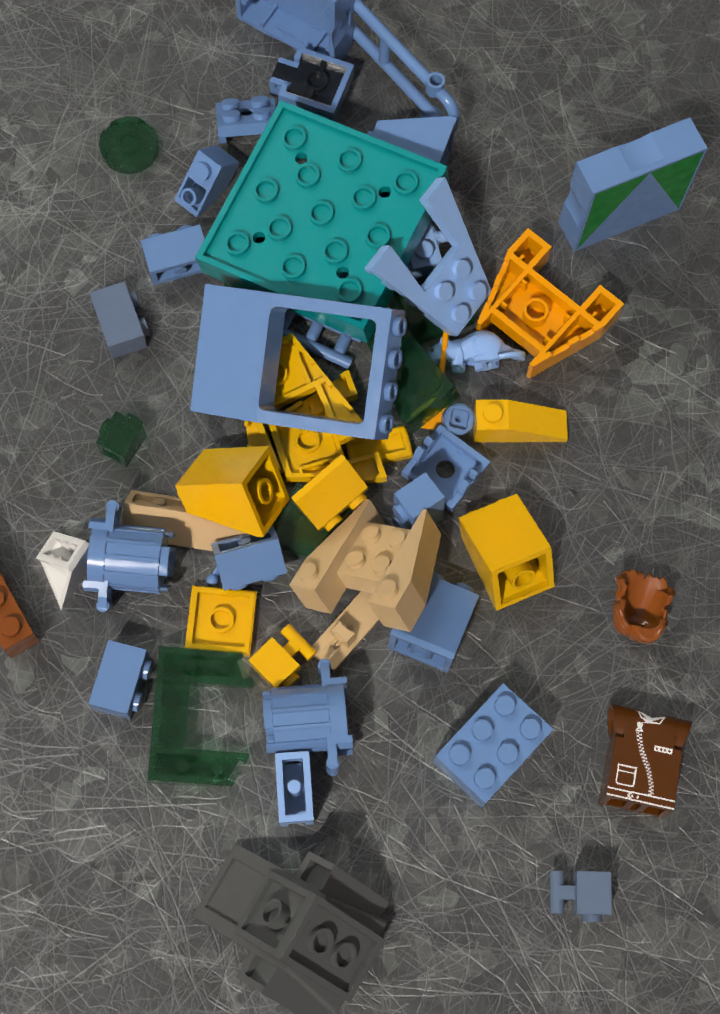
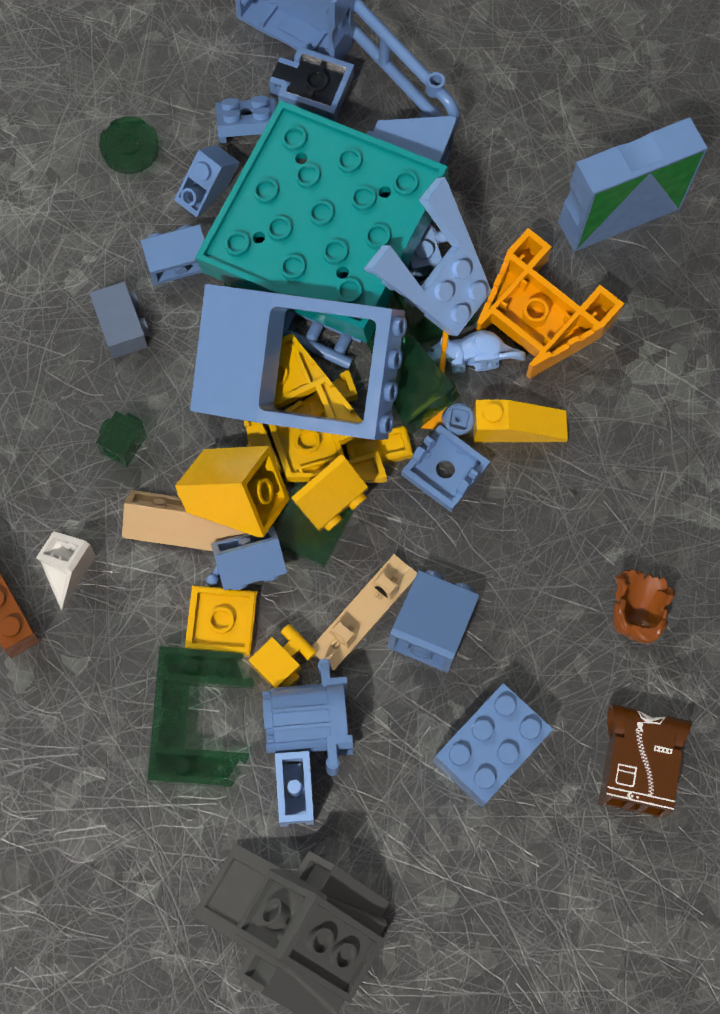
medium blue container [83,500,176,612] -> none
medium blue brick [88,640,153,720] -> none
tan wedge [289,499,441,632] -> none
medium blue brick [392,472,445,530] -> none
yellow slope [458,494,555,611] -> none
sand blue brick [550,871,612,923] -> none

